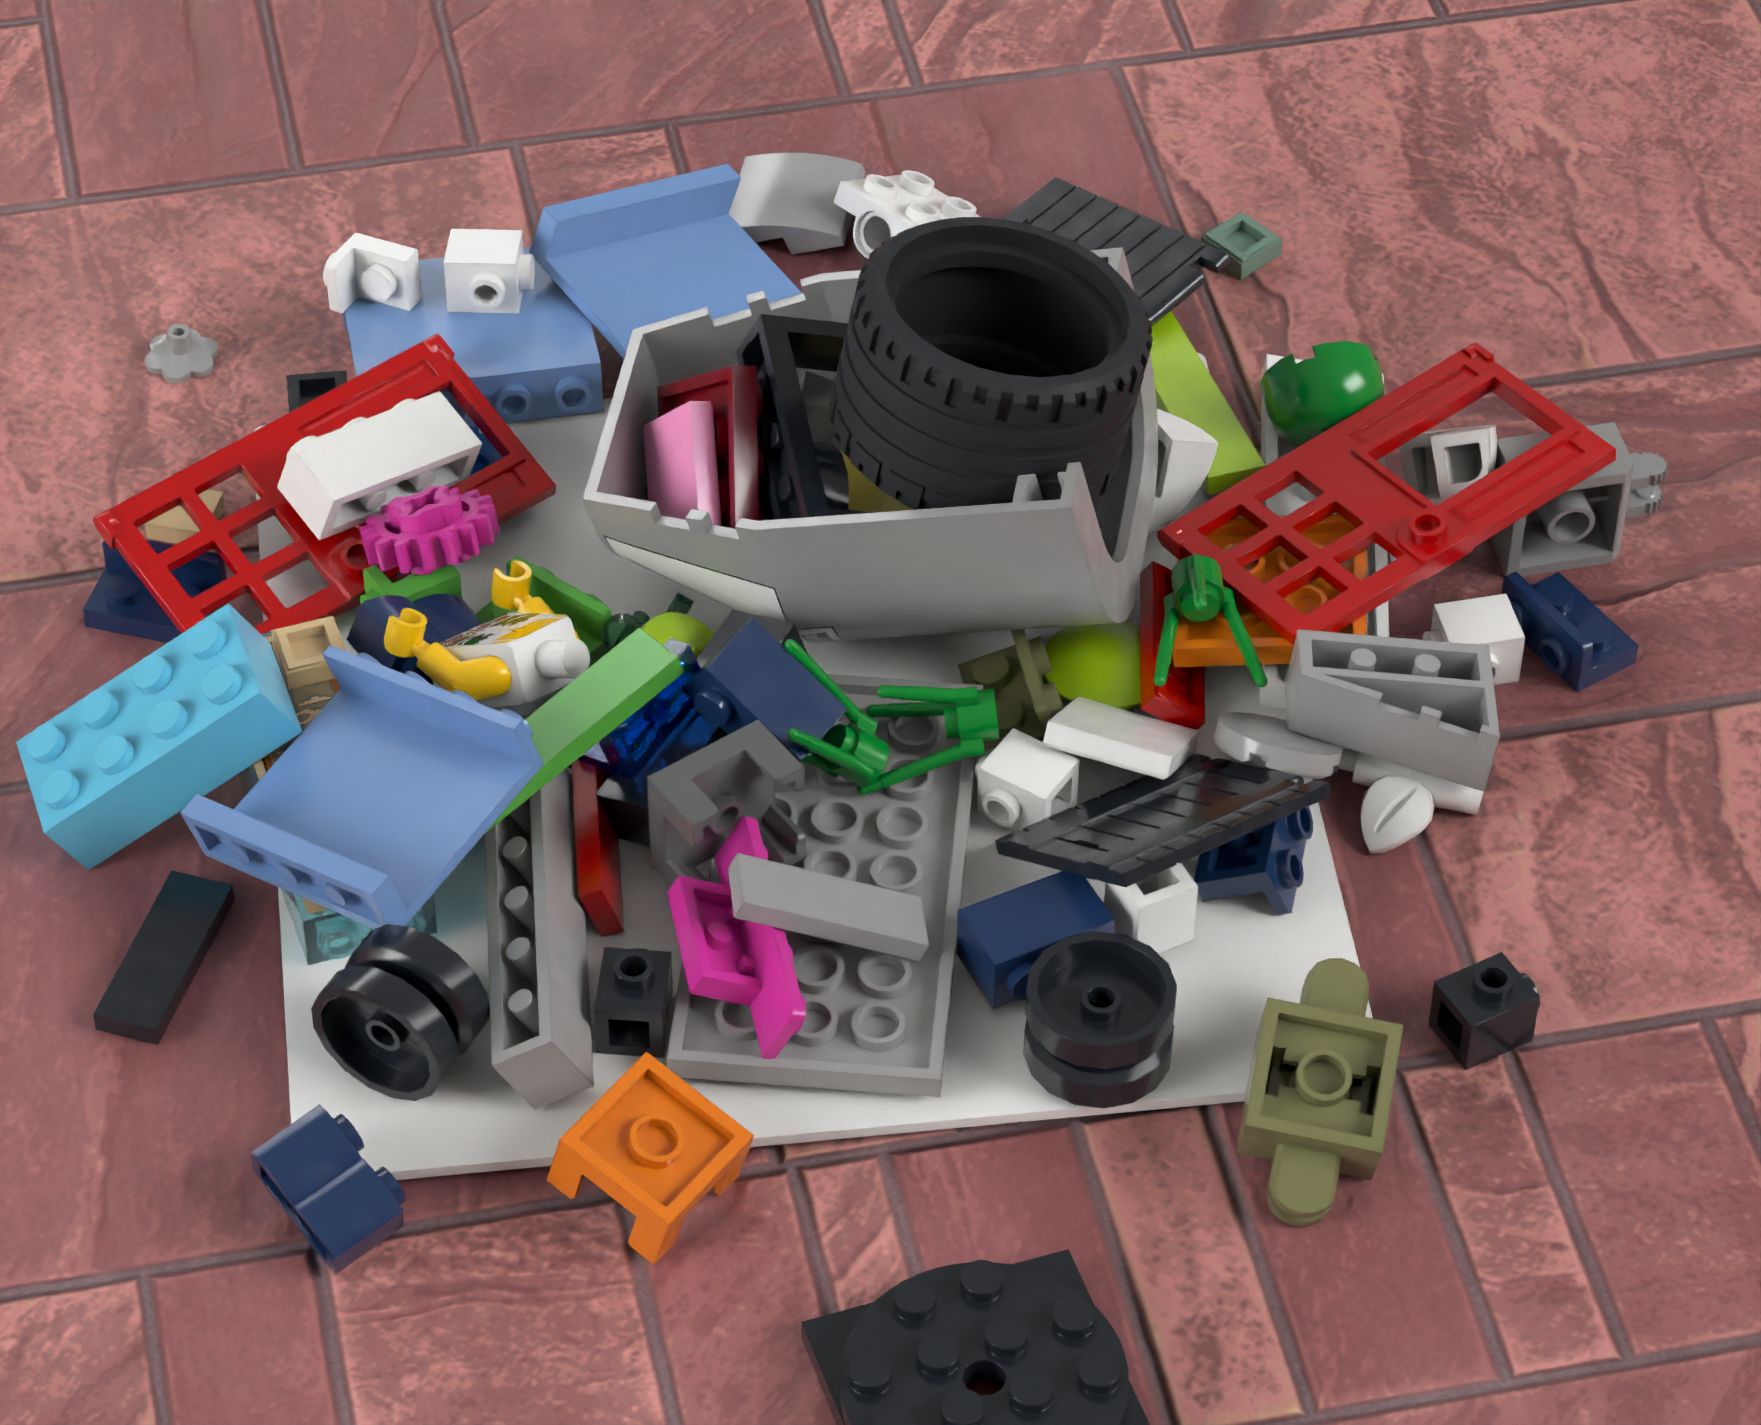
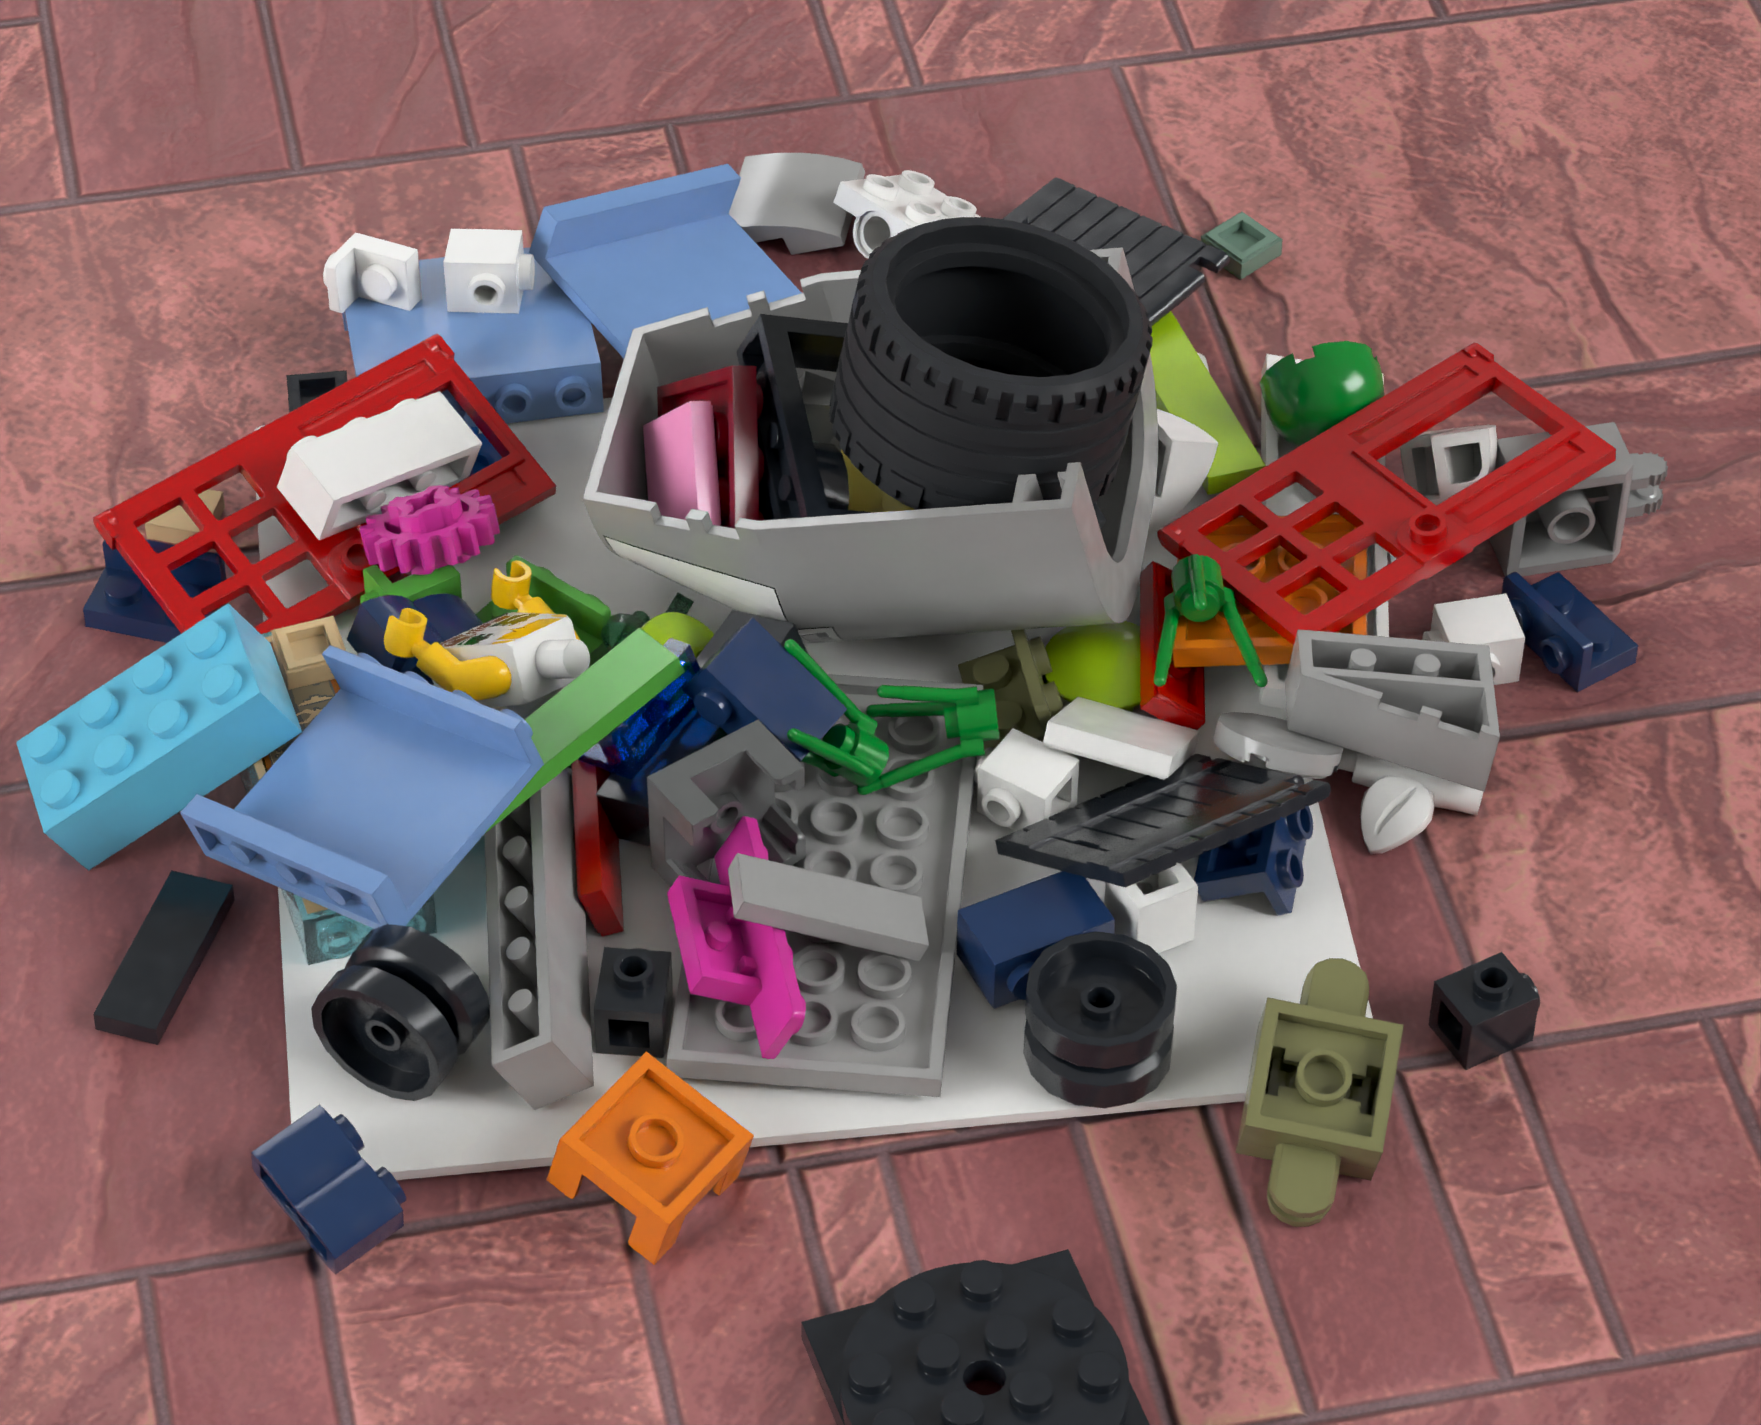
light grey plant [145,324,219,384] -> none

